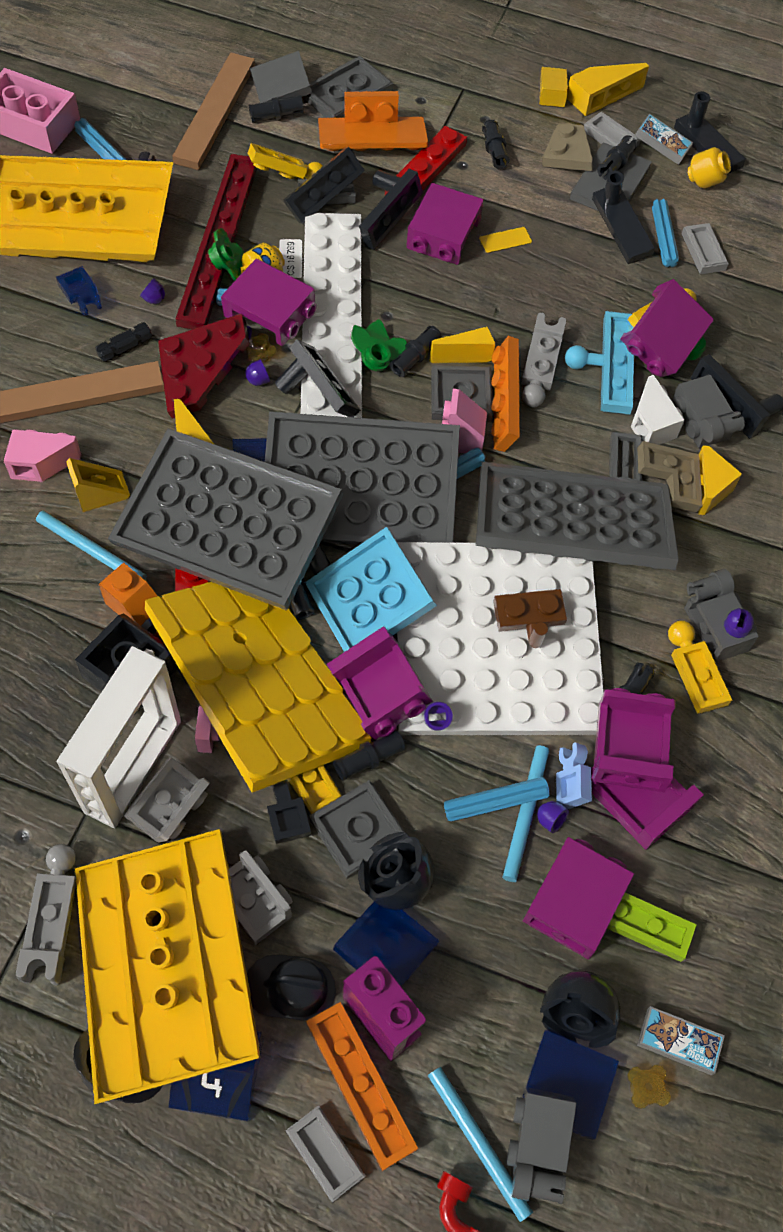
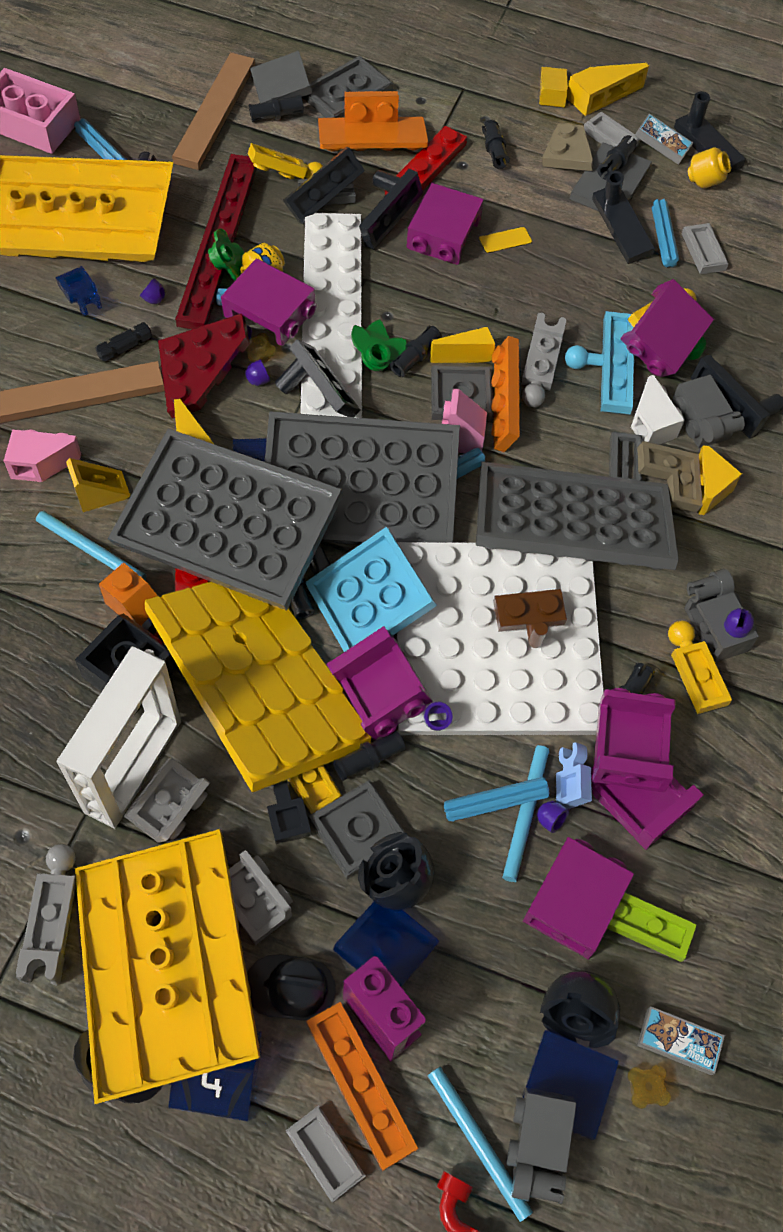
bright pink plate [195,706,220,753] -> none
white sticker [279,239,302,278] -> none

